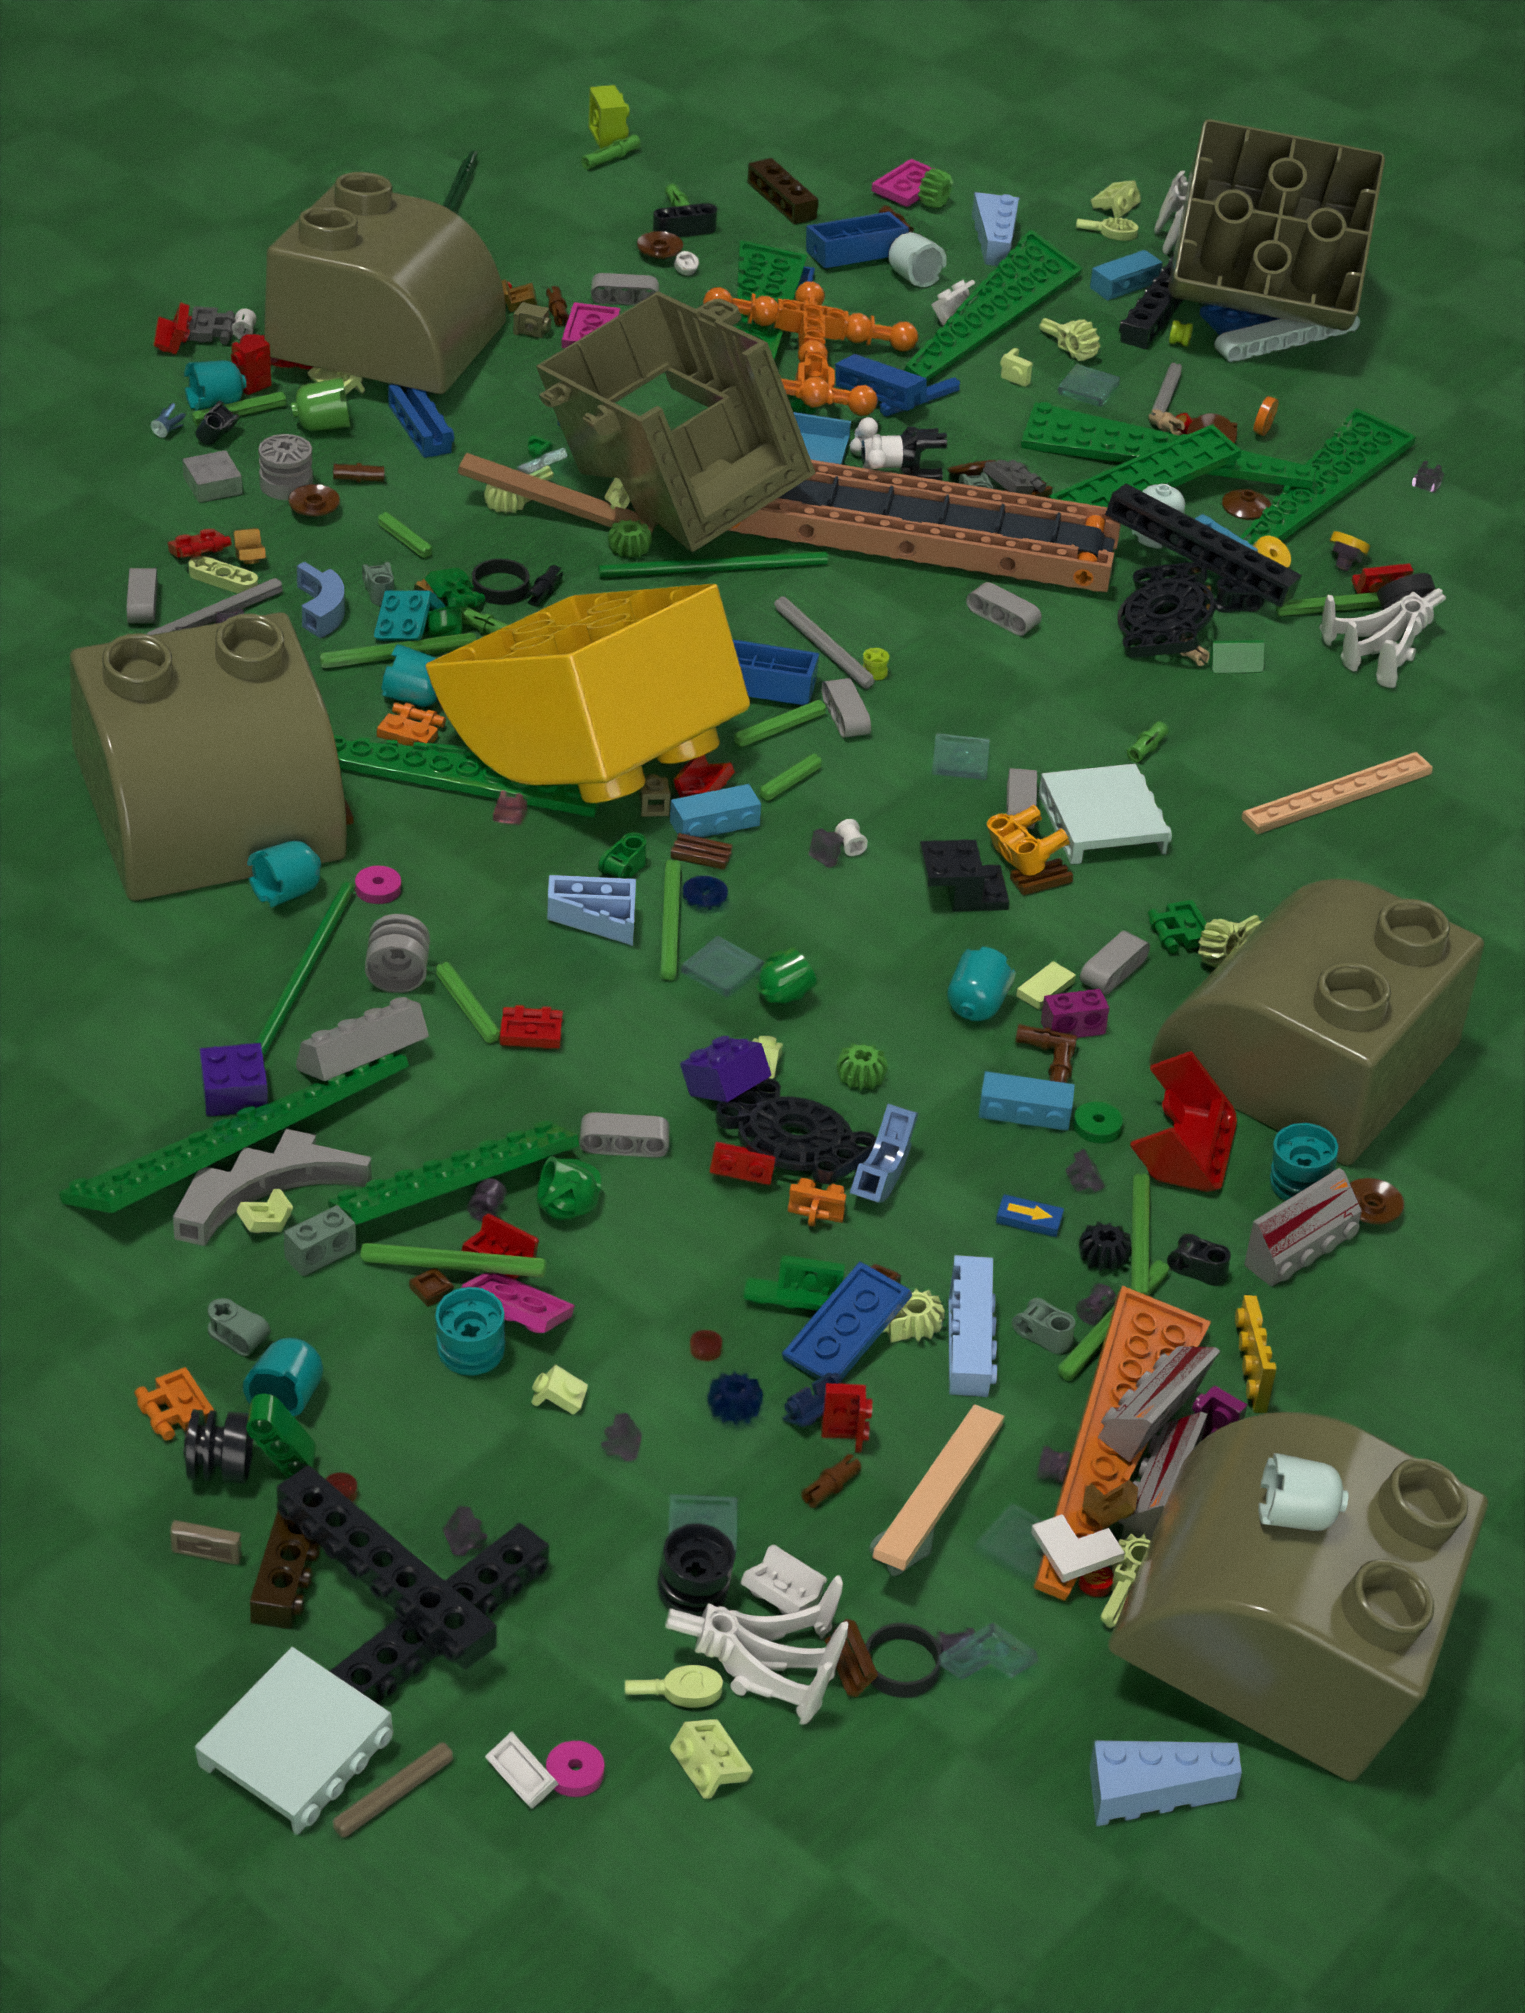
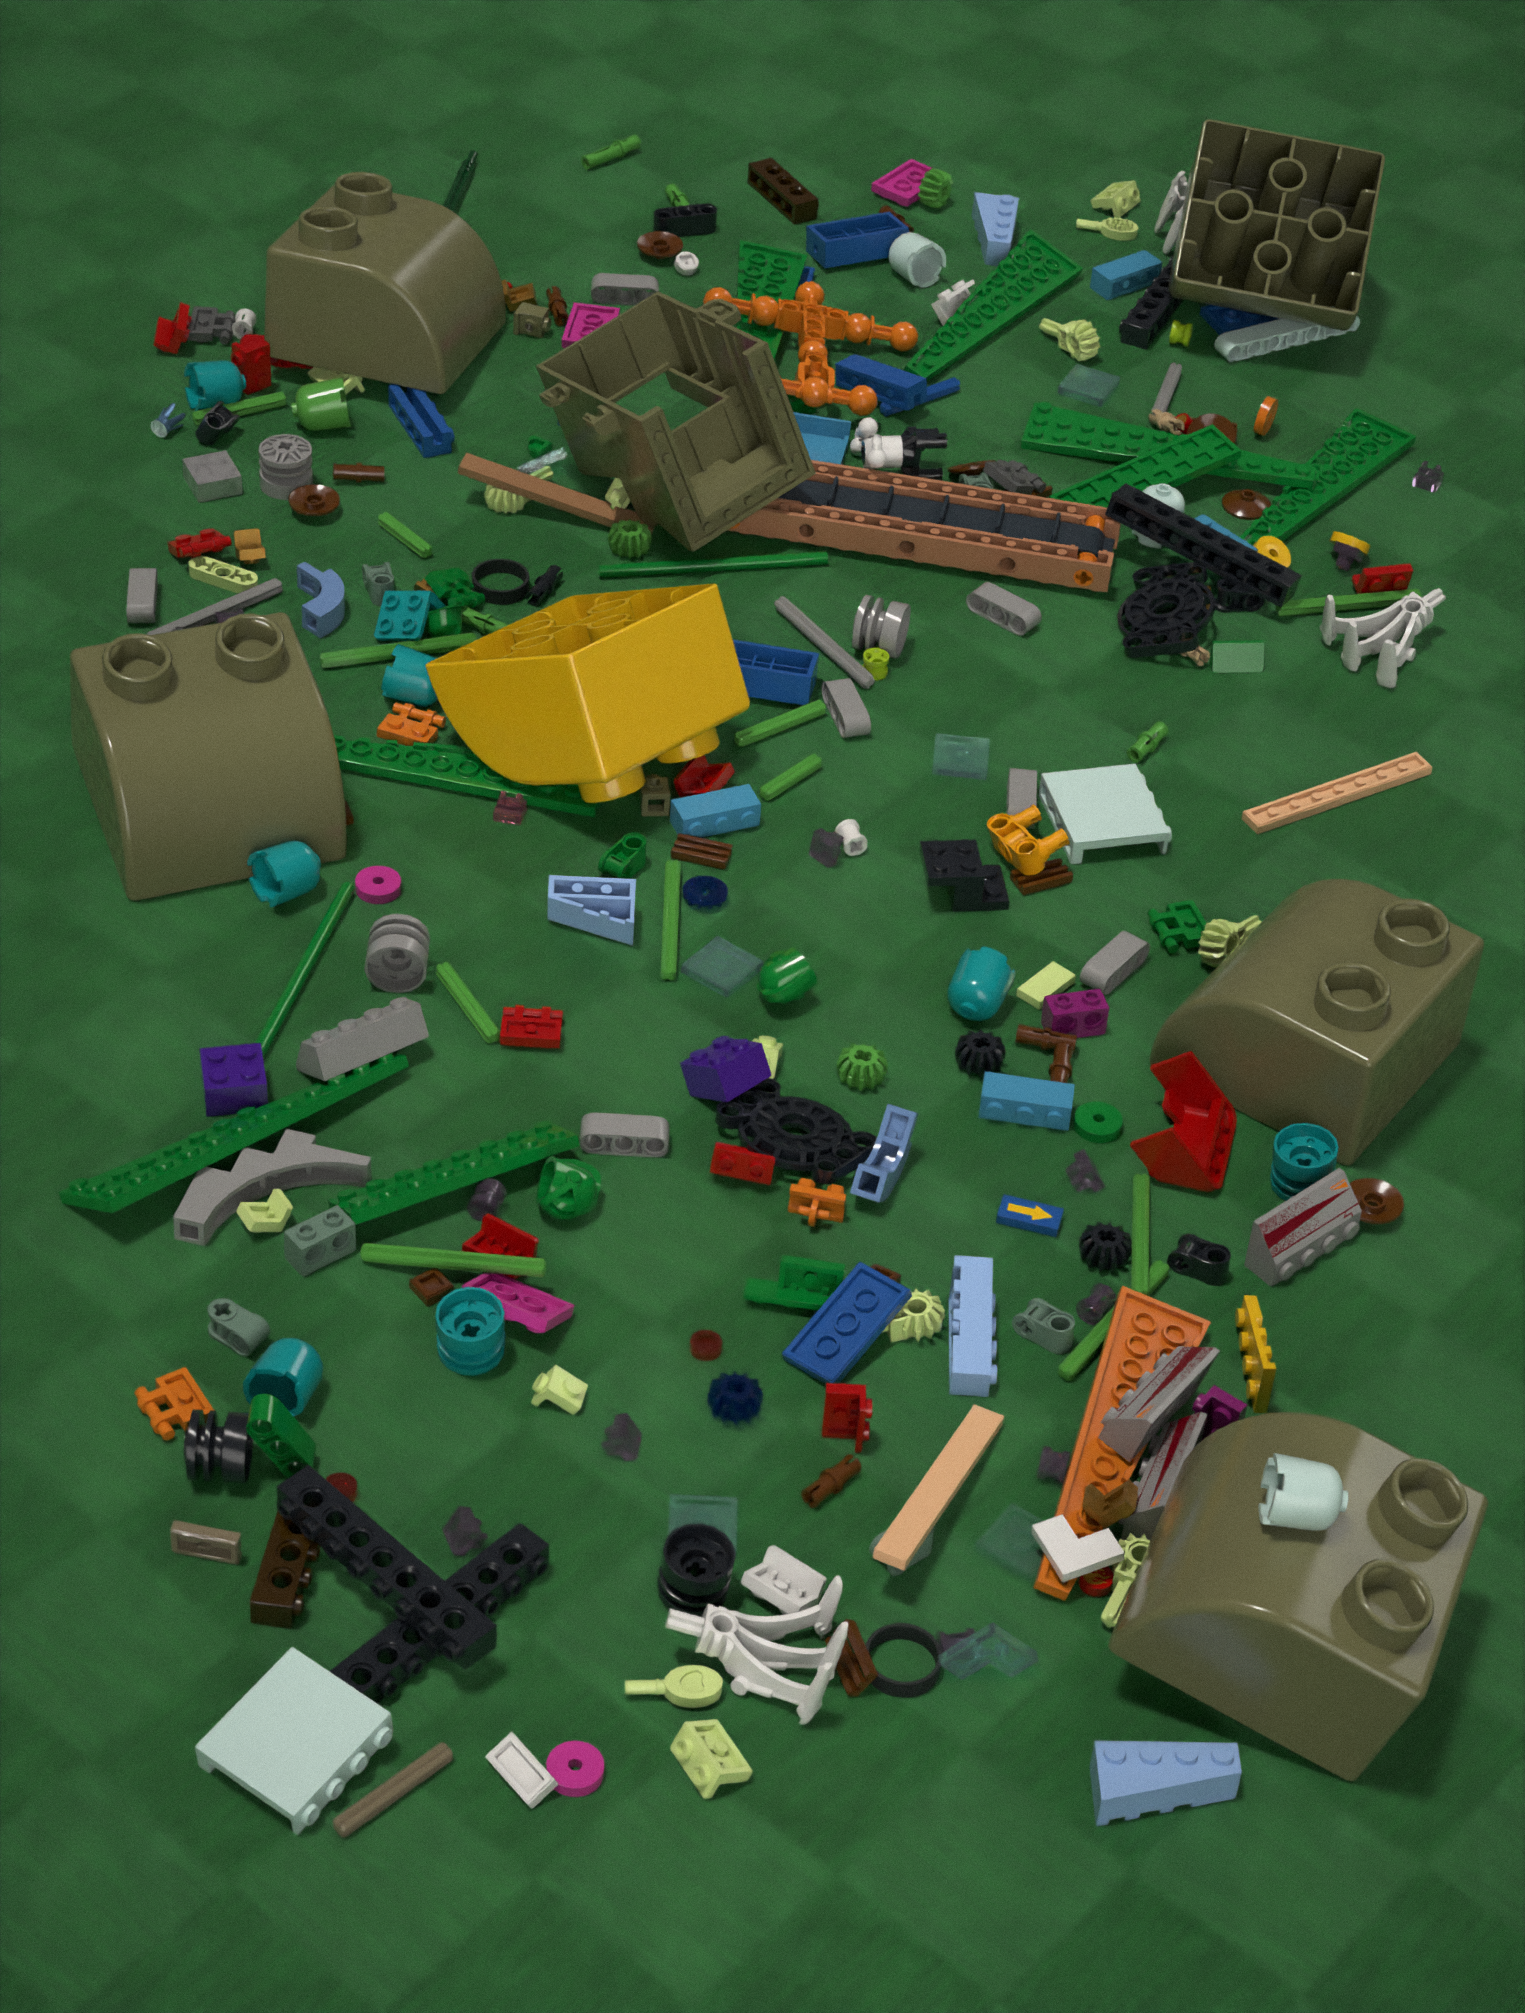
lime brick [588,85,630,148] -> none
dark blue hinge [782,1373,842,1427] -> none
yellowish green bracket [1000,348,1033,387] -> none
black tyre [1377,573,1435,610] -> none
none -> light grey wheel [852,594,911,659]
none -> black gear [954,1029,1006,1078]

